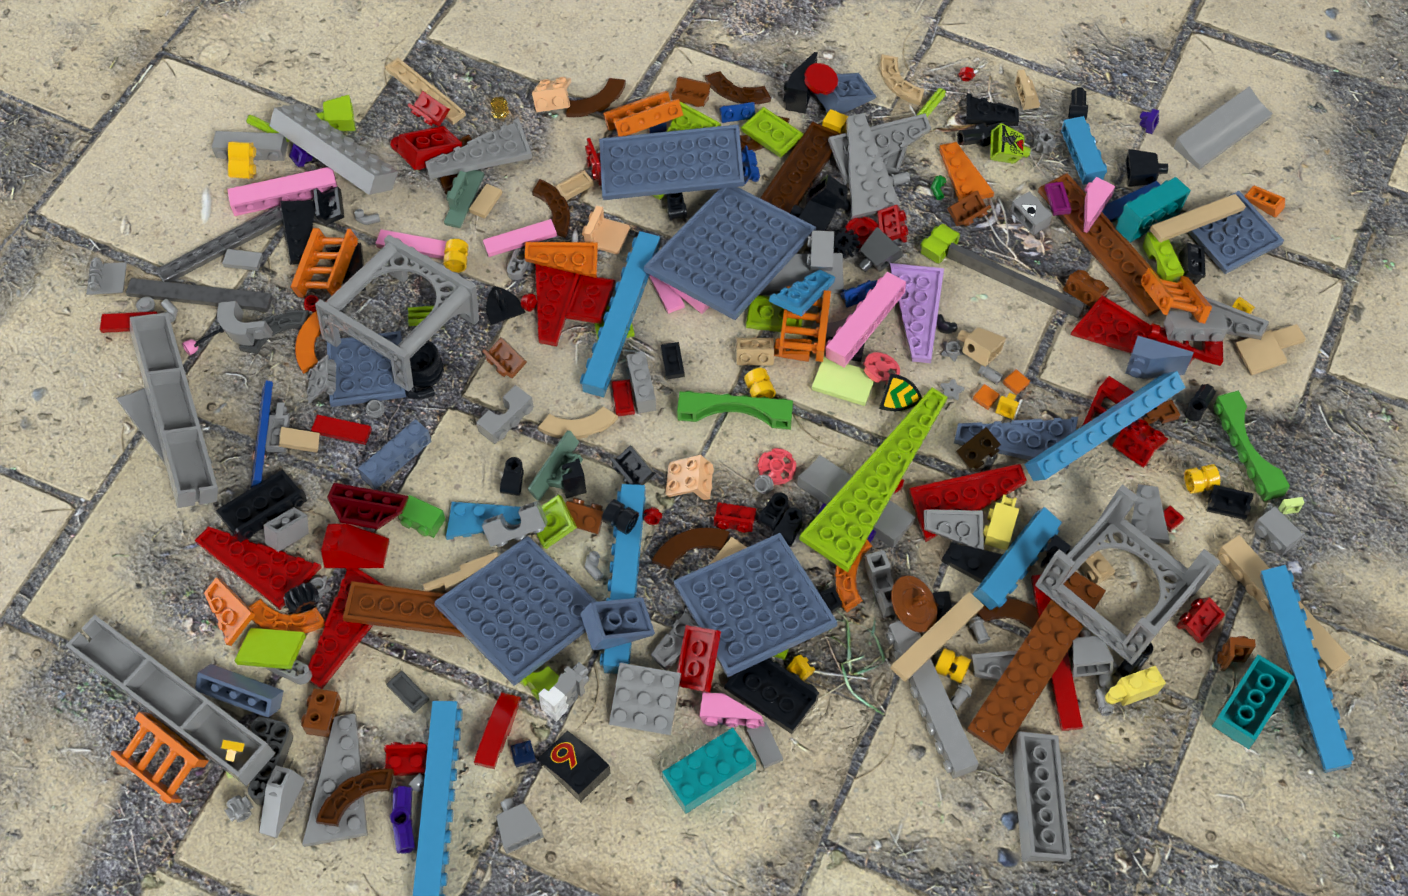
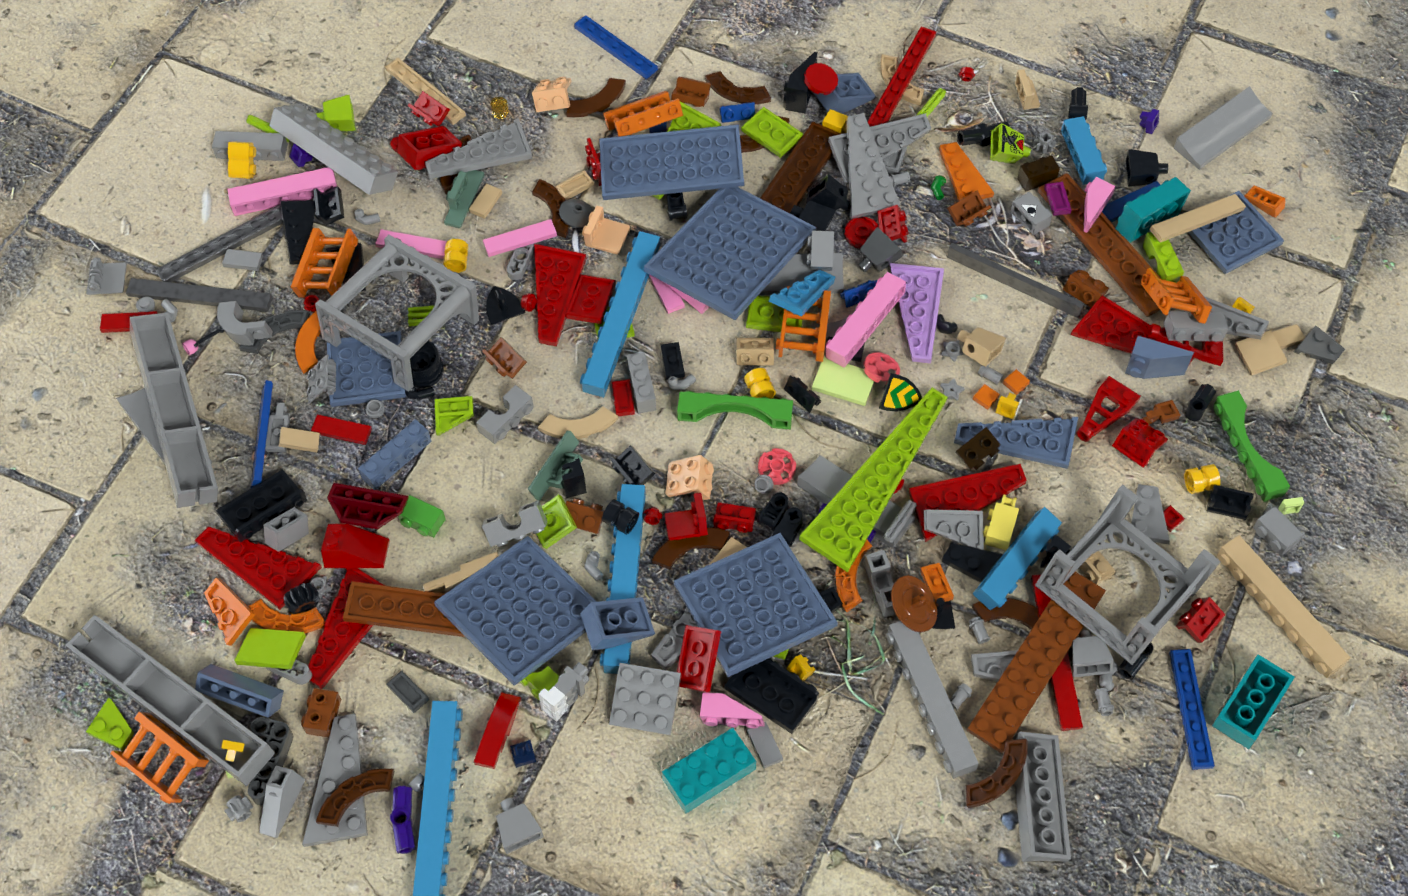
red bracket [384,742,428,776] -> none
dark azure wing [446,502,521,540] -> none
black piece [500,457,524,496] -> none
orange wing [525,242,598,278] -> none
black slope [537,731,611,803] -> none
blue hinge [741,146,760,184] -> none
orange slope [774,339,812,362] -> none
black gear [833,228,861,259] -> none
tan tile [890,592,984,682] -> none
lime brick [920,223,960,264] -> none
yellow wheel [935,648,971,683] -> none
black wing [966,93,1019,126] -> none
dark azure brick [1024,371,1186,481] -> none
light yellow brick [1105,666,1166,706] -> none
black hinge [1179,243,1206,285] -> none
dark orange bracket [1217,636,1256,671] -> none
dark azure brick [1260,565,1354,773] -> none
none -> lime wing [86,698,134,751]
none -> lime wing [435,396,474,436]
none -> dark grey dish [559,199,594,228]
none -> blue tile [574,15,658,79]
none -> red bracket [664,493,708,541]
none -> light grey arm [668,374,696,390]
none -> black hinge [784,375,821,413]
none -> red tile [868,26,936,127]
none -> light grey axle [883,500,917,543]
none -> orange plate [920,563,954,602]
none -> reddish brown tile [966,739,1028,808]
none -> dark brown brick [1017,155,1060,192]
none -> blue tile [1169,649,1215,770]
none -> dark grey wing [1294,325,1345,364]

